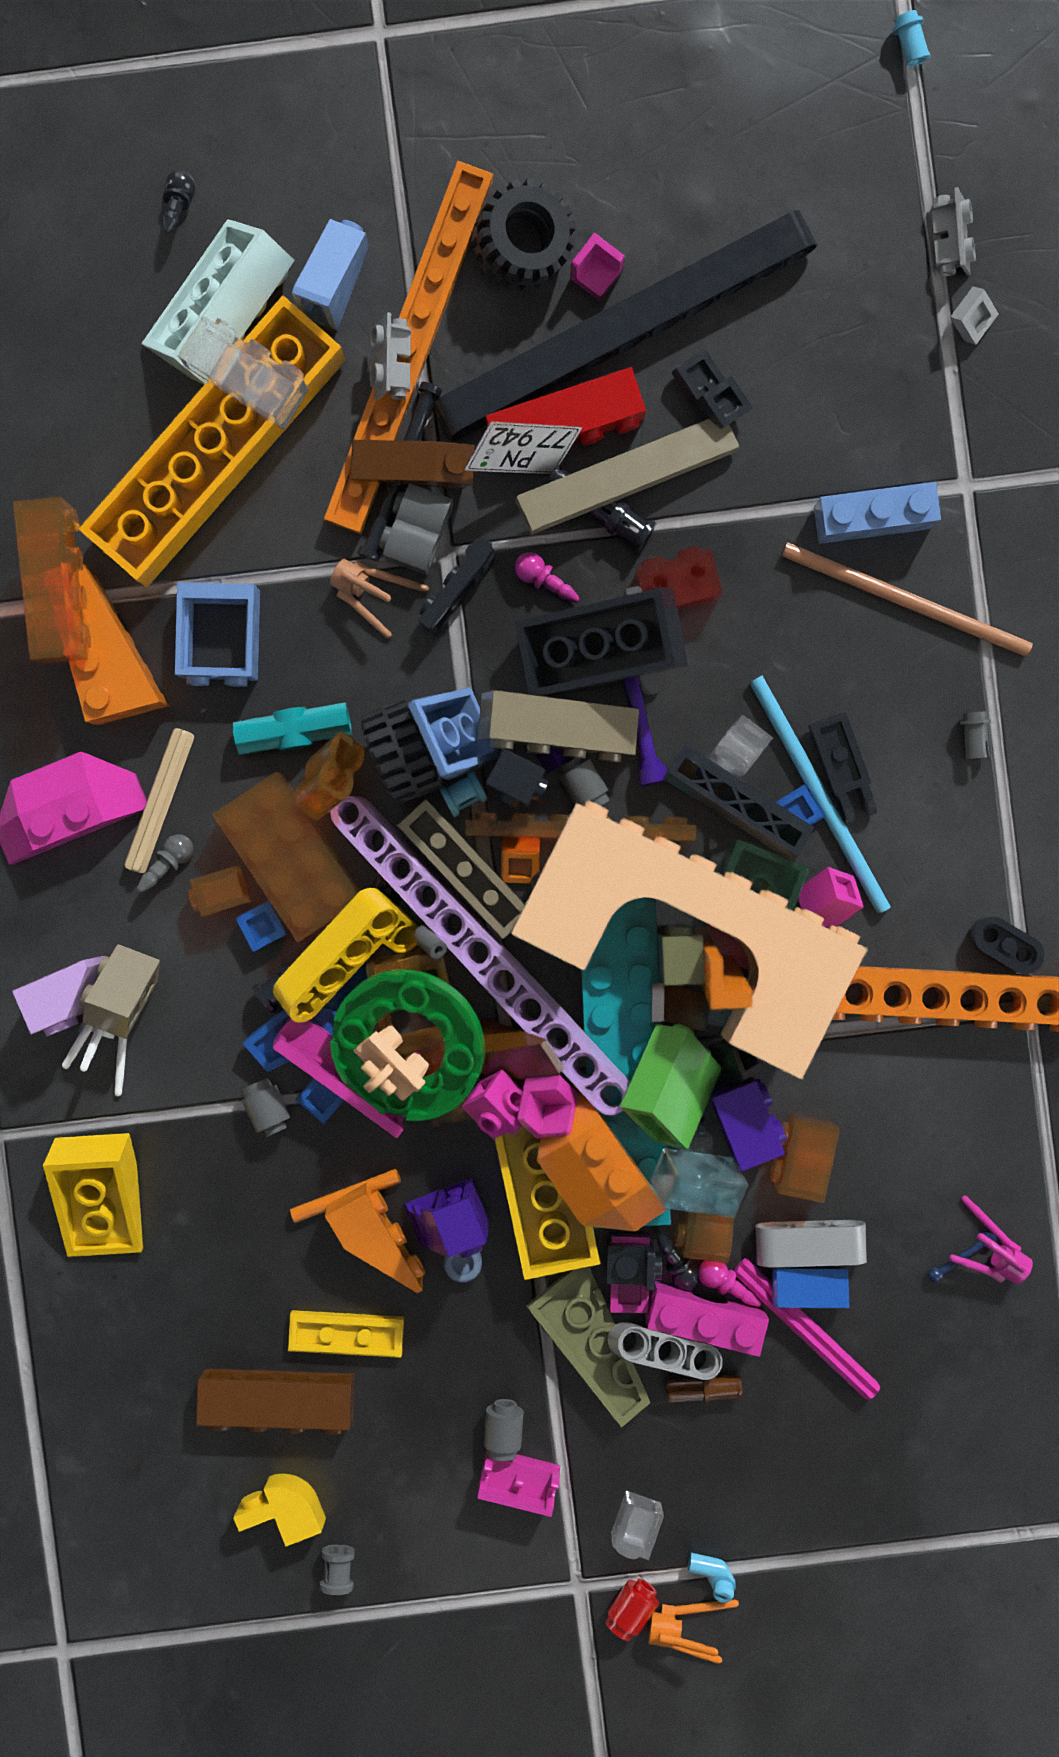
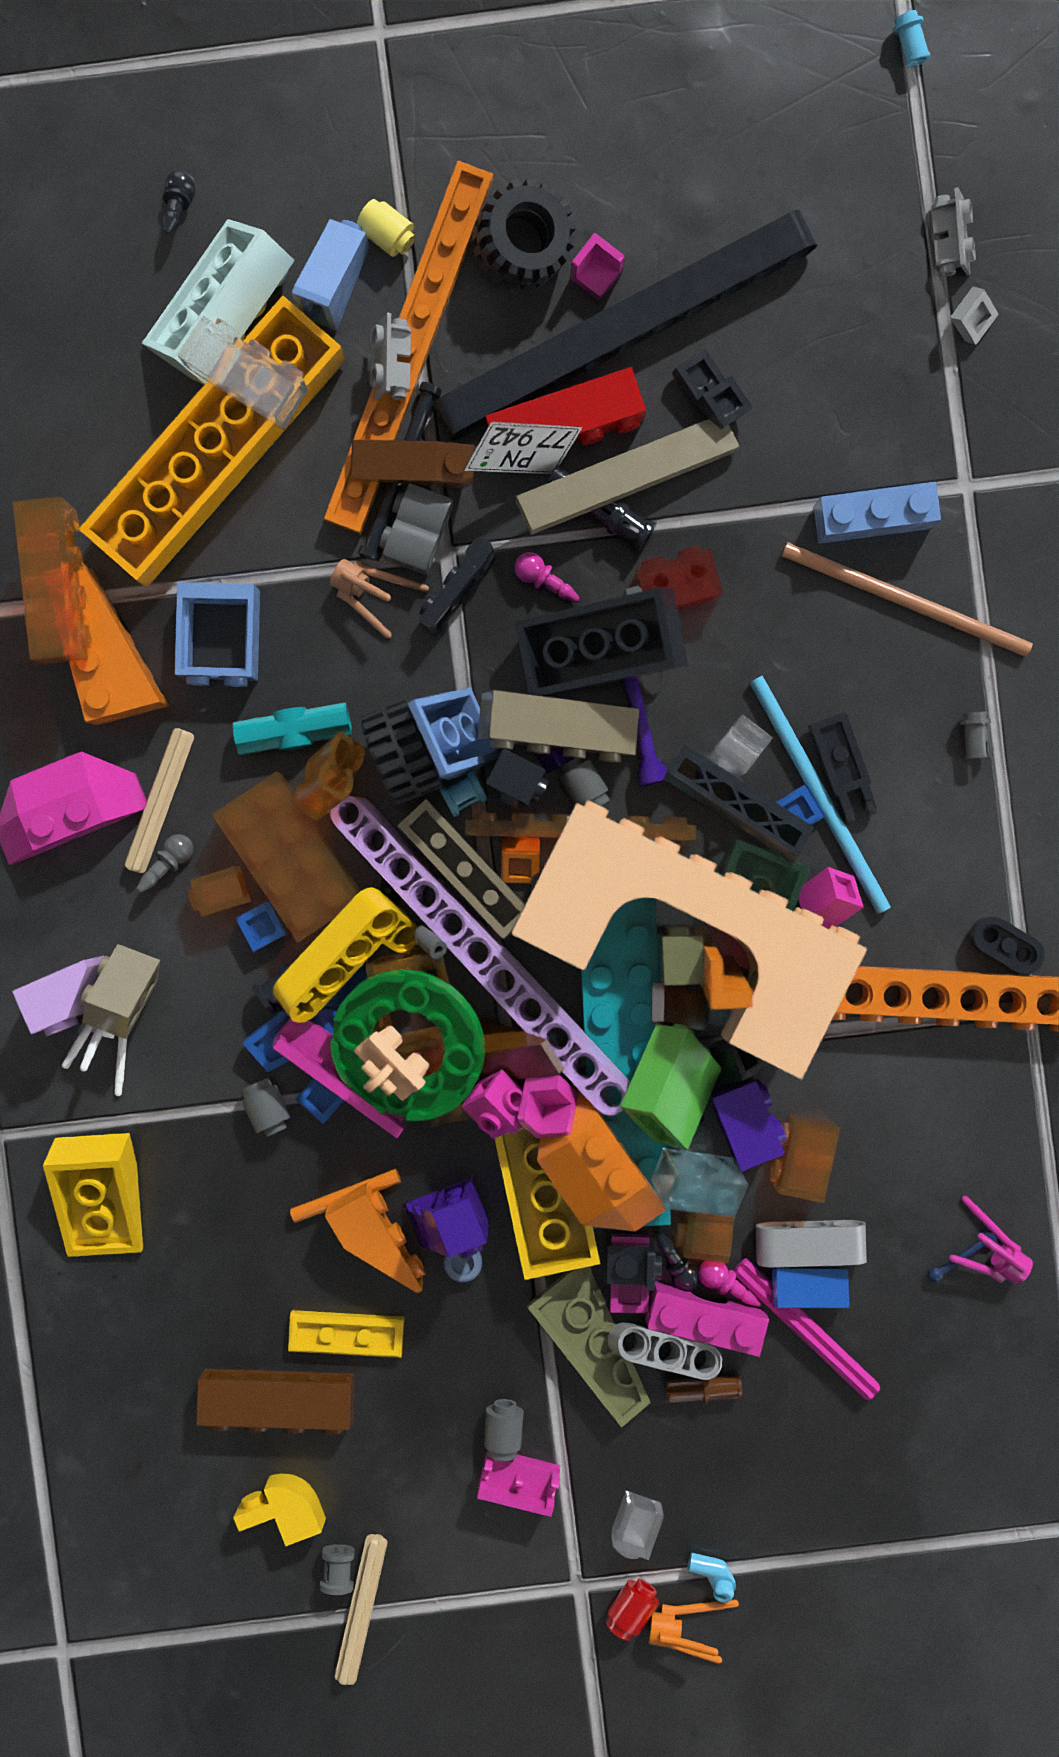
none -> tan axle [335,1534,388,1685]
none -> light yellow brick [357,199,416,257]

